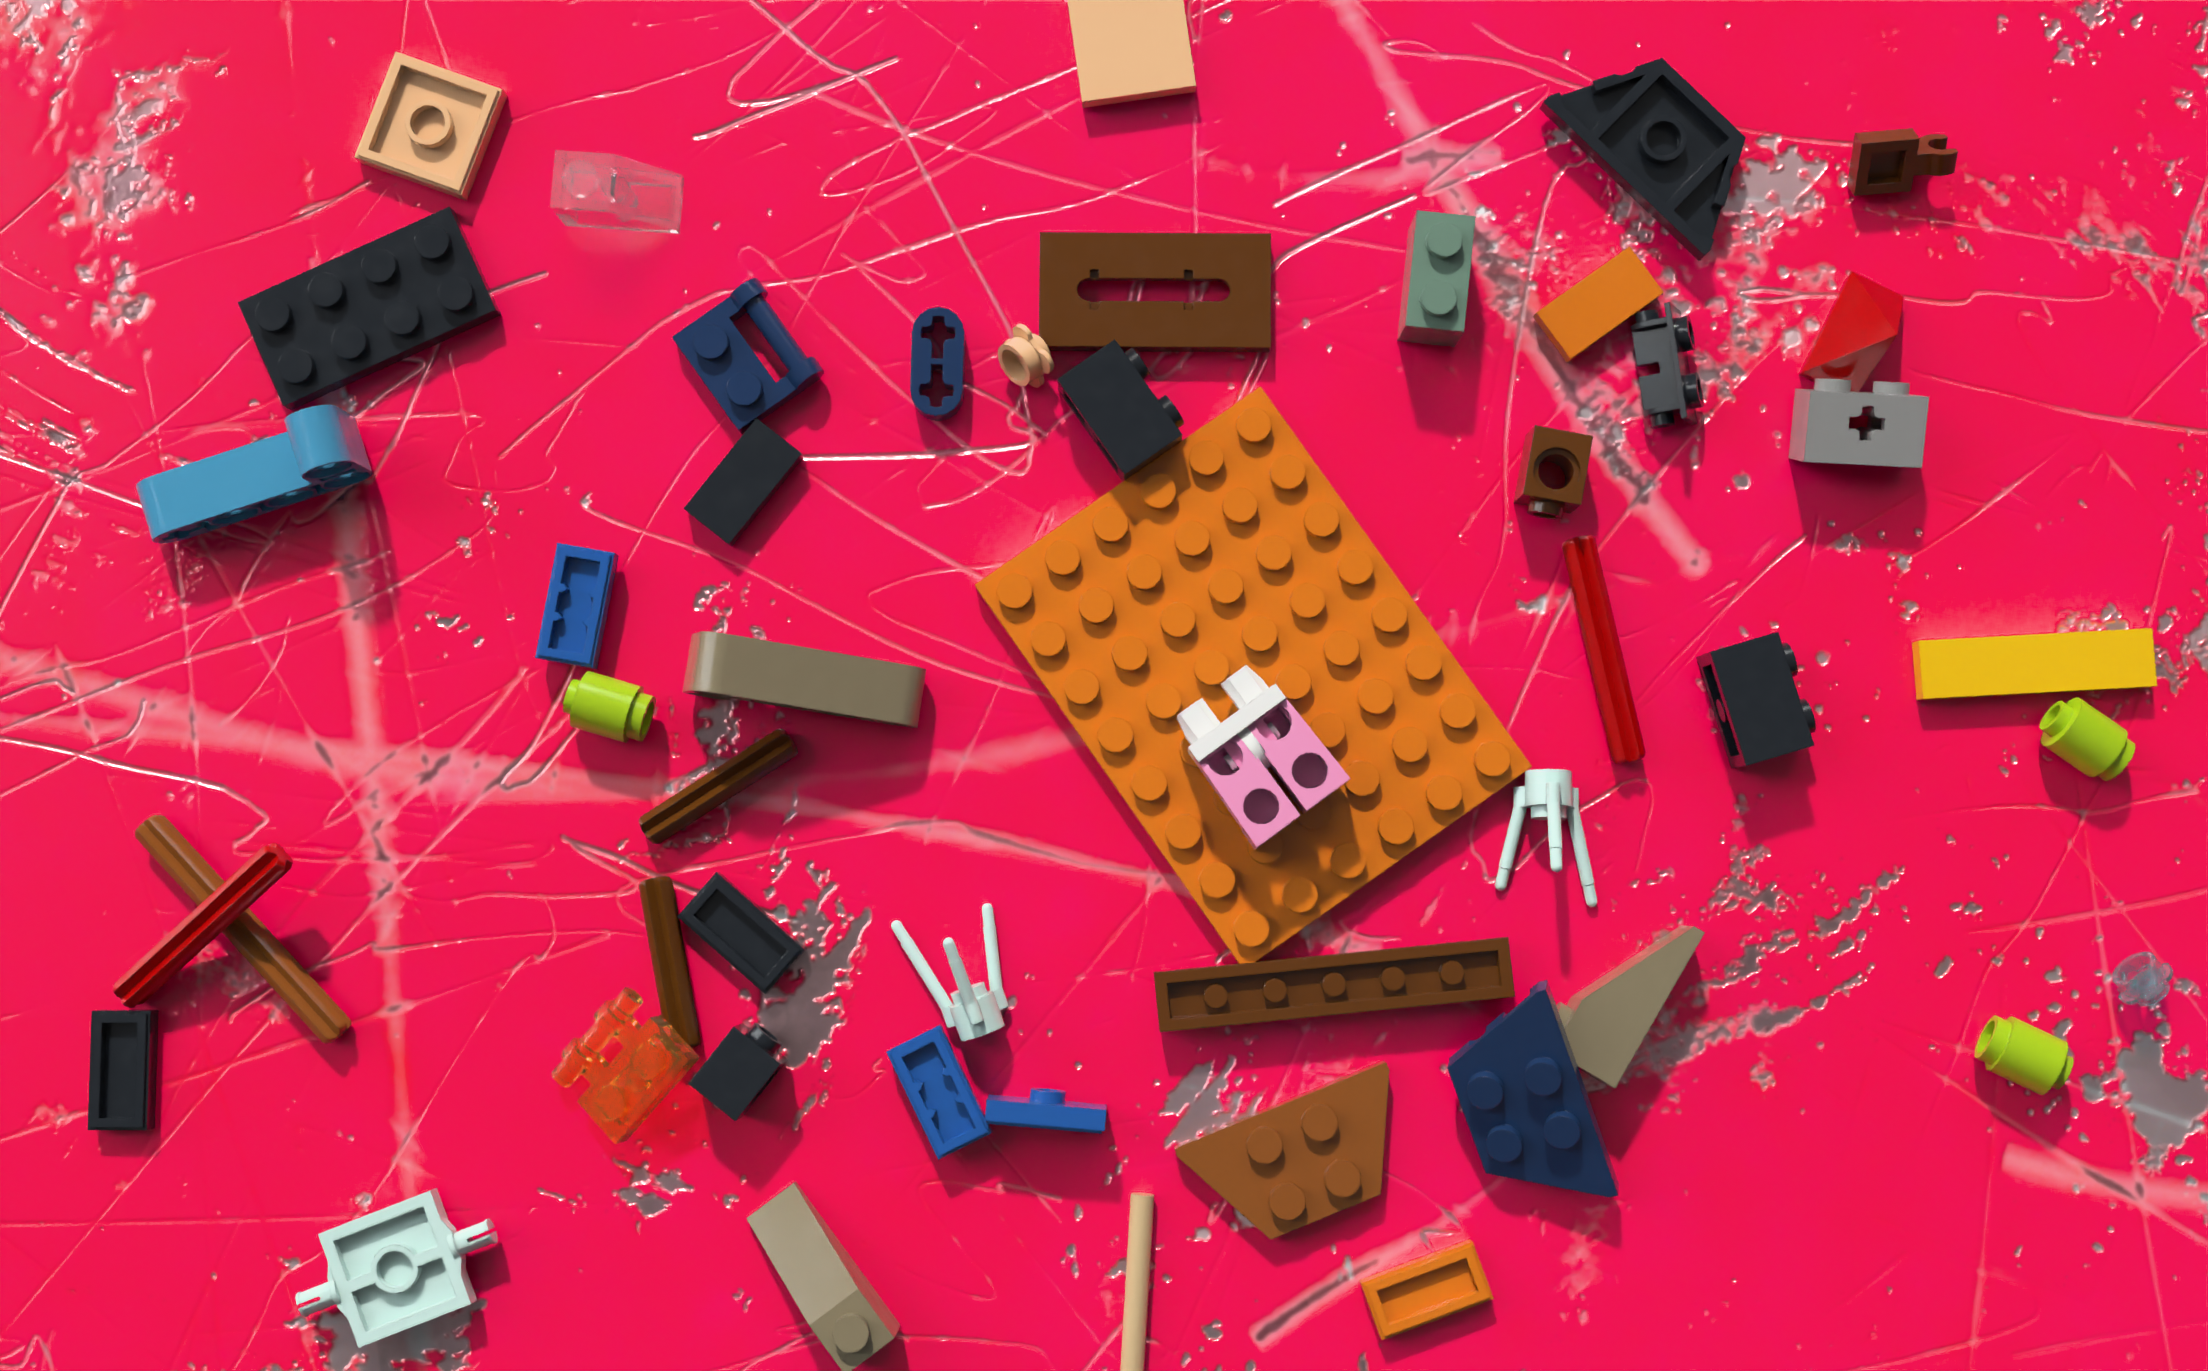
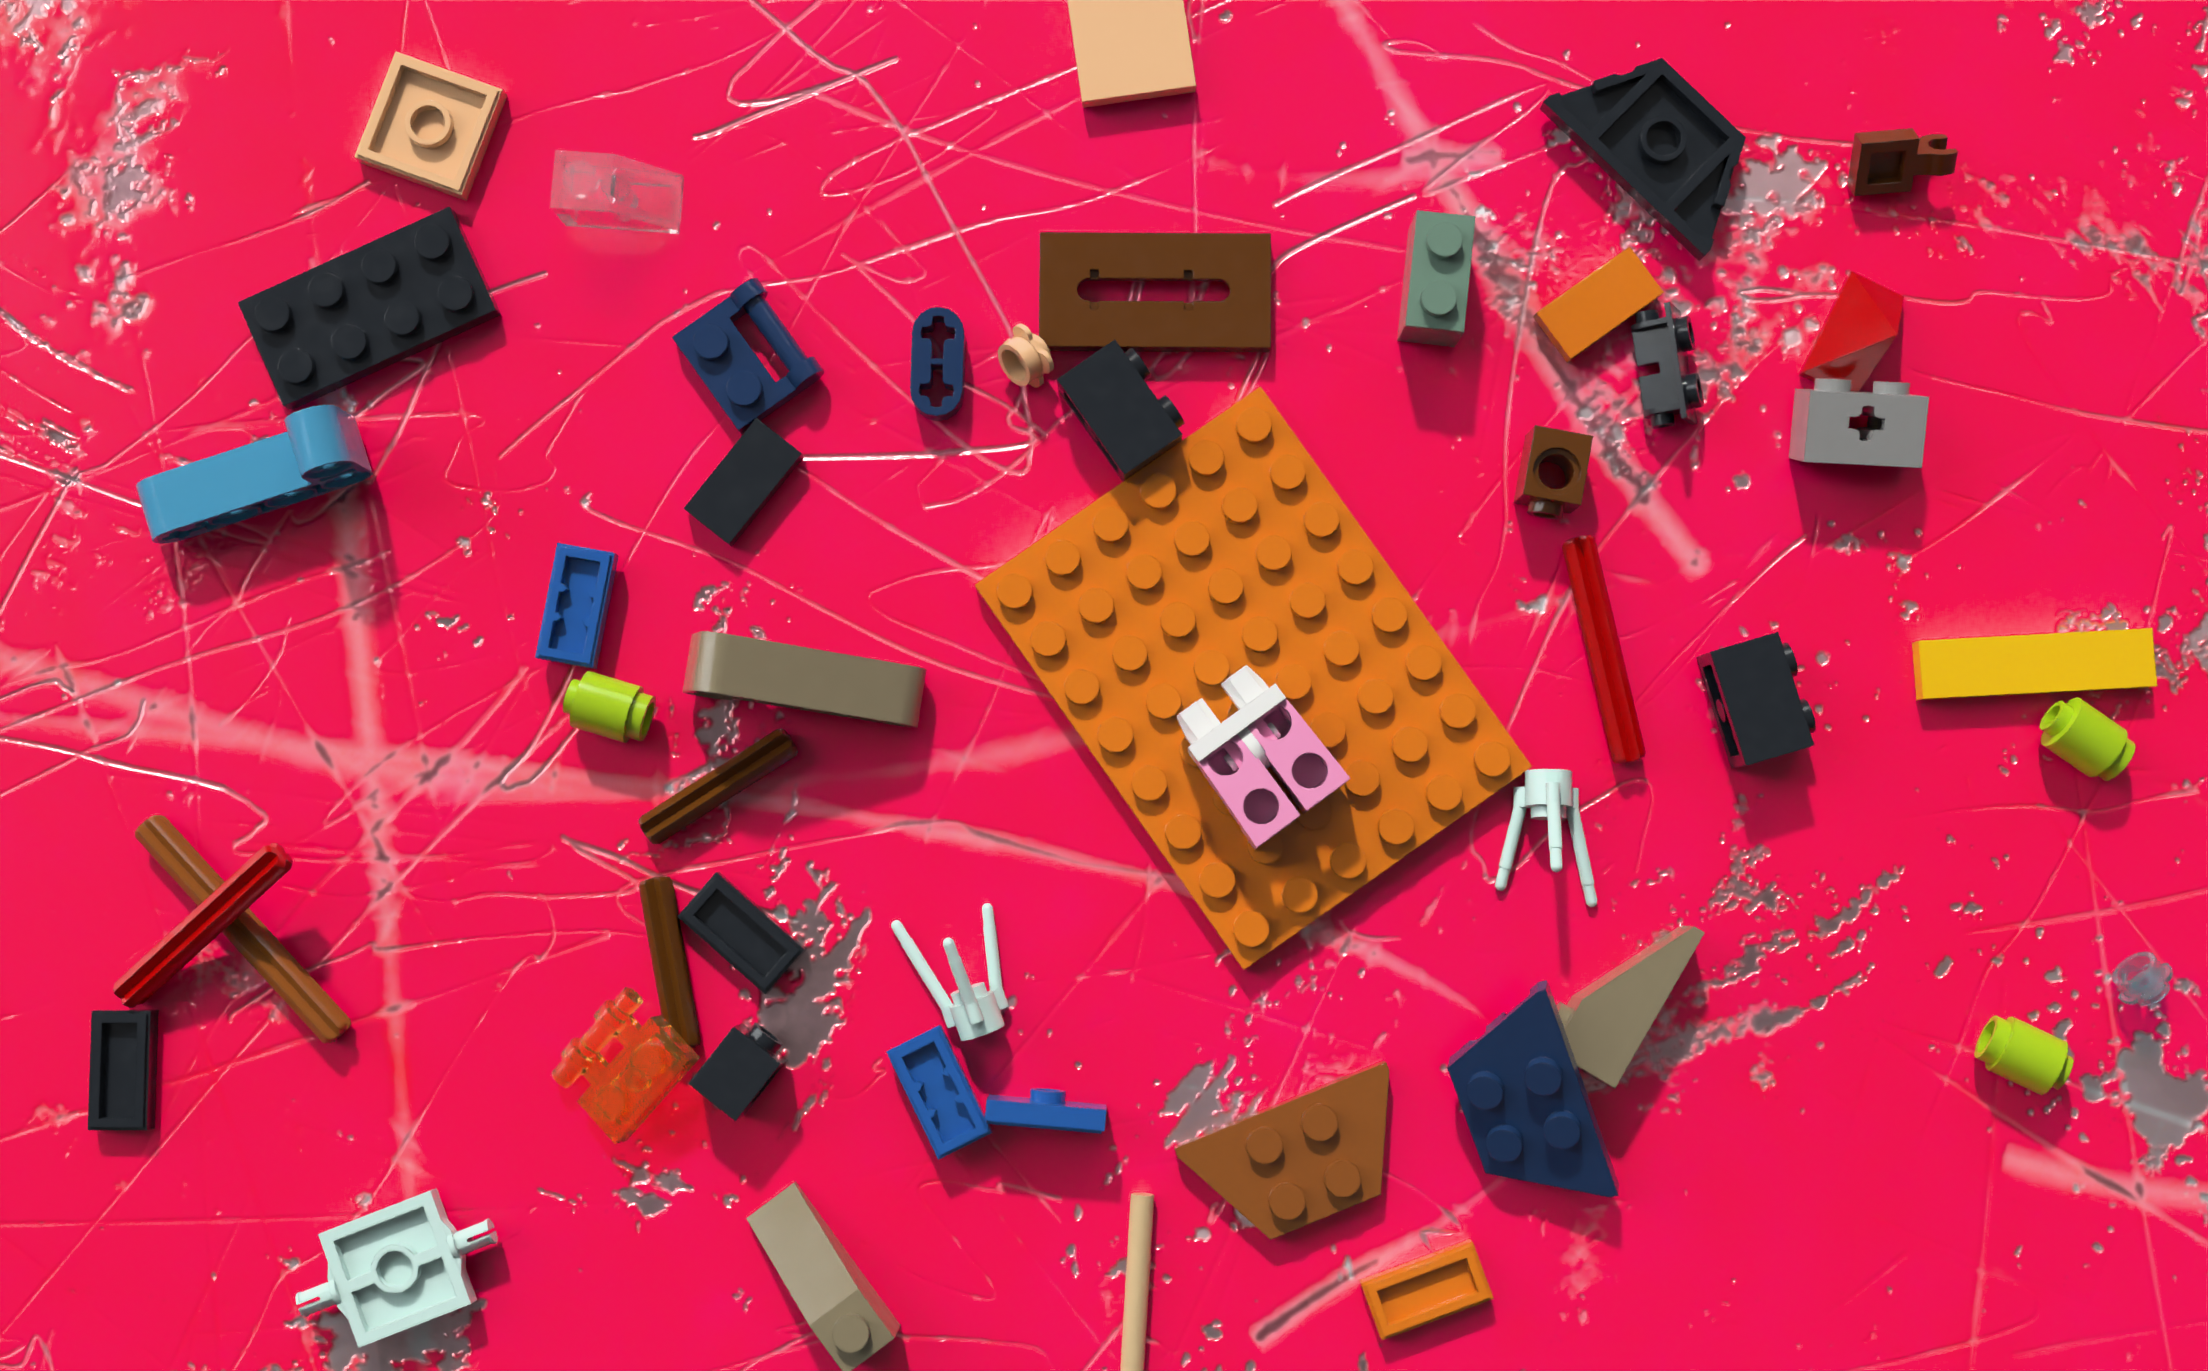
reddish brown plate [1153,937,1515,1032] -> none

